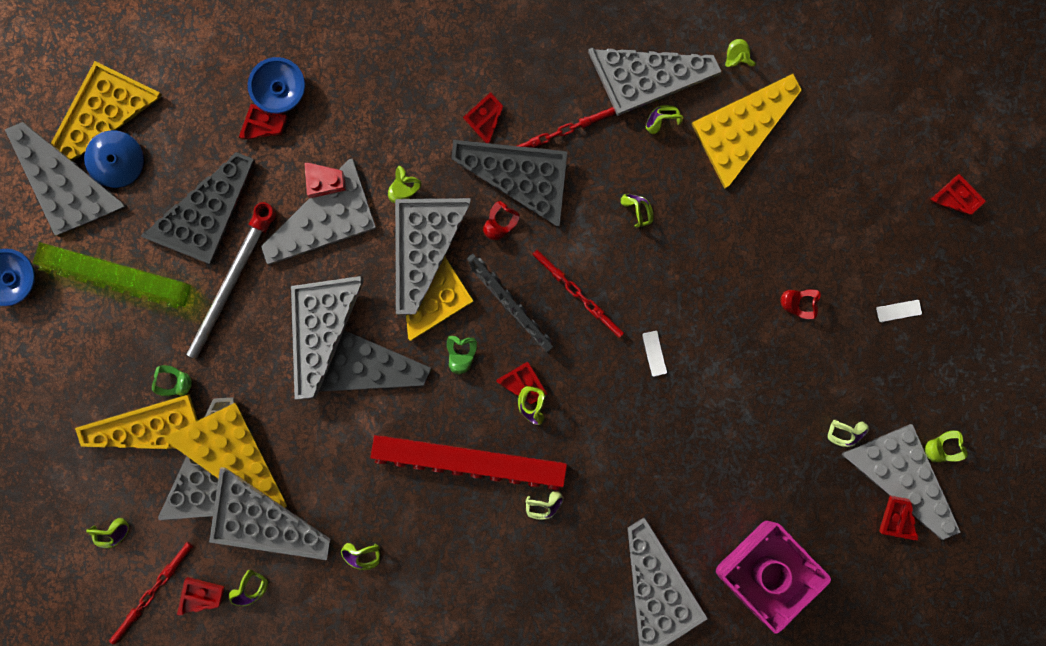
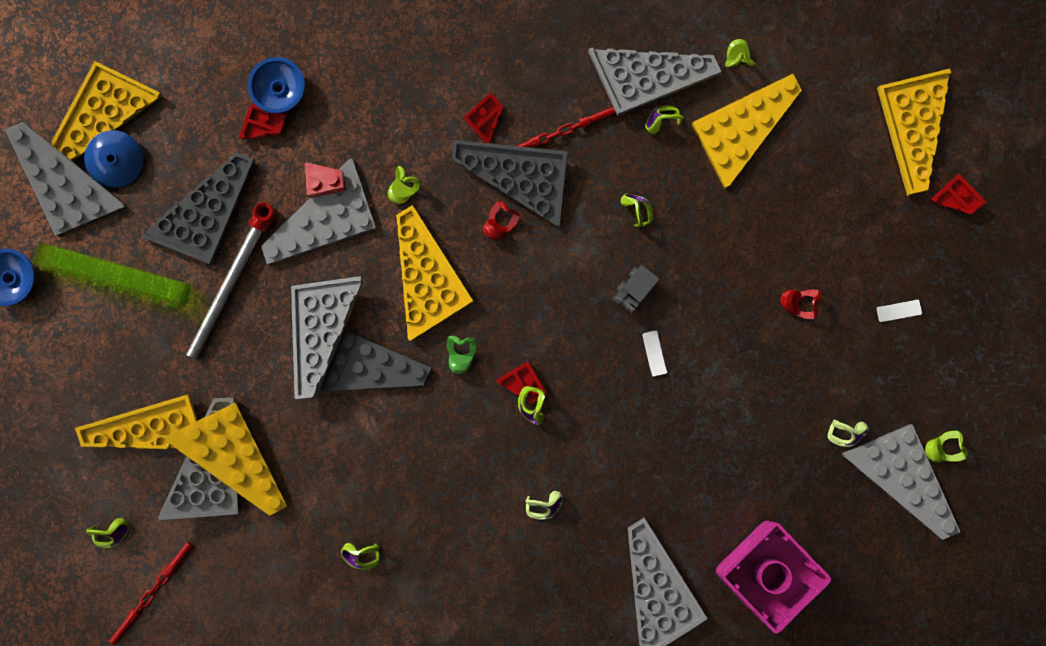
bright green piece [152,365,191,396] -> none
red wing [177,577,225,616] -> none
light grey wing [209,467,330,560] -> none
lime piece [229,569,268,606] -> none
red brick [370,435,567,490] -> none
light grey wing [395,198,471,315] -> none
dark grey wing [467,254,553,352] -> none
red piece [532,249,624,338] -> none
red wing [879,495,918,541] -> none
none -> dark grey hinge [613,264,659,313]
none -> yellow wing [877,69,951,196]

